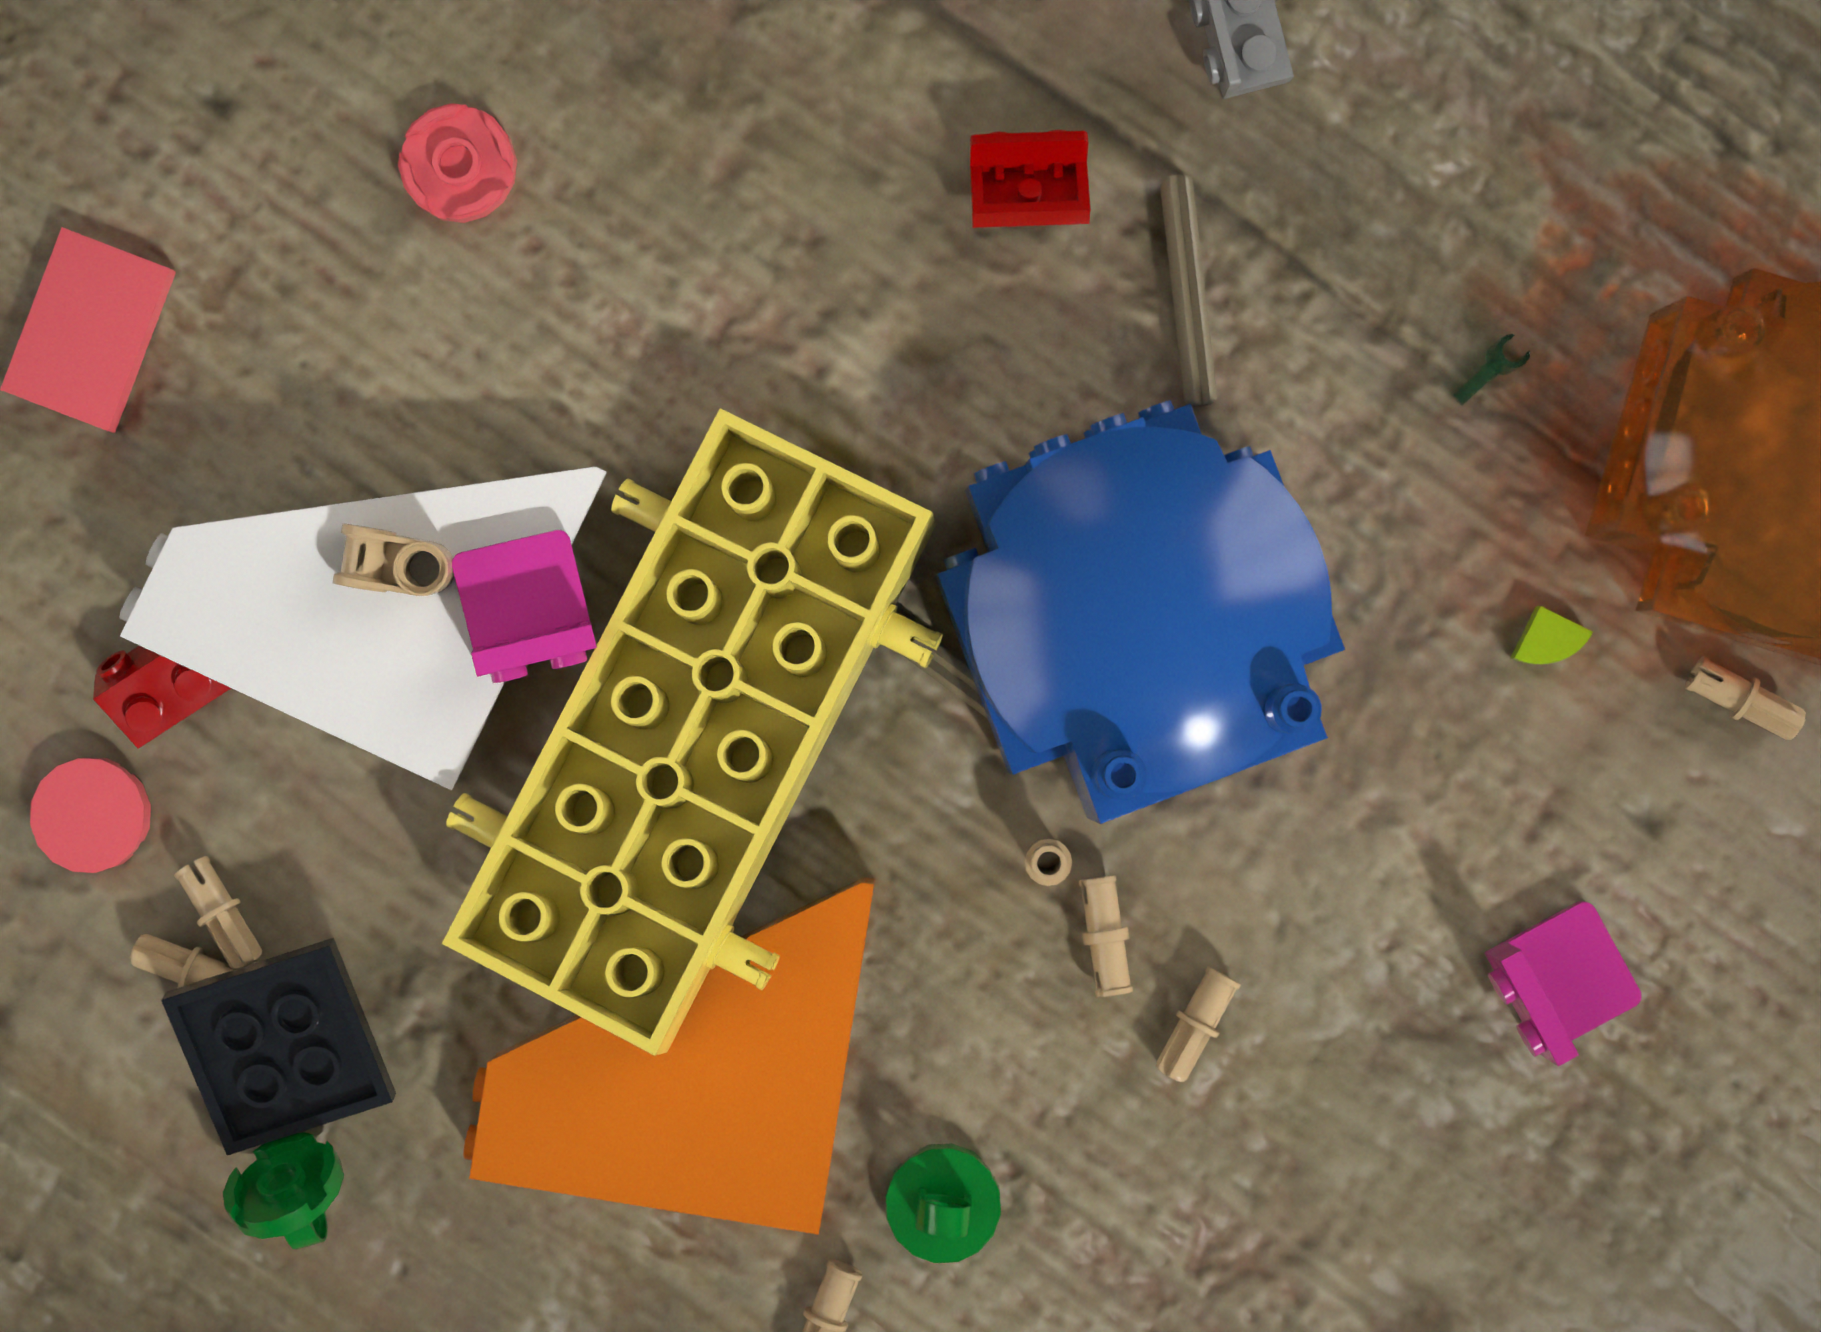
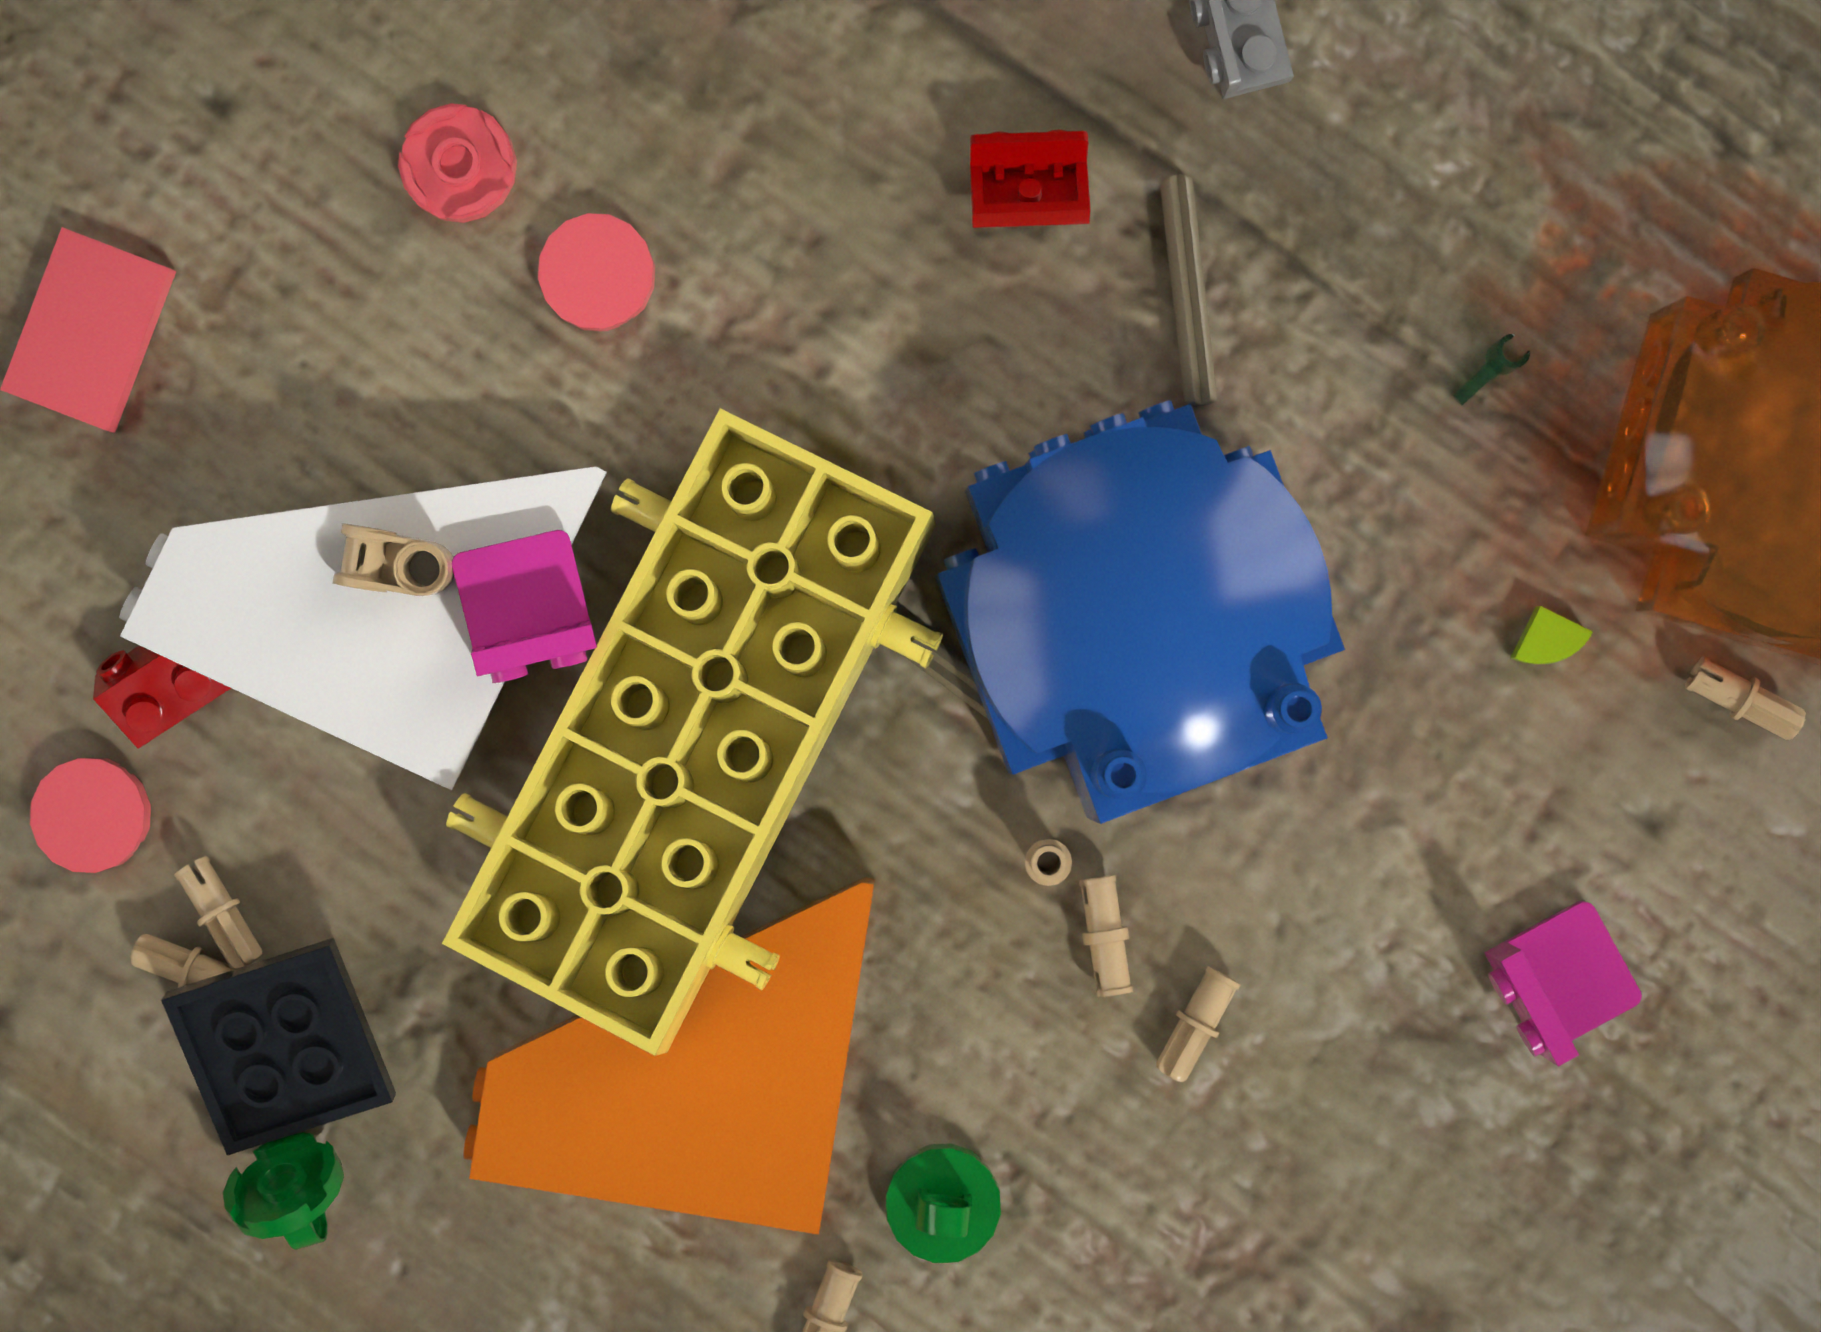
none -> coral tile [538,213,655,331]

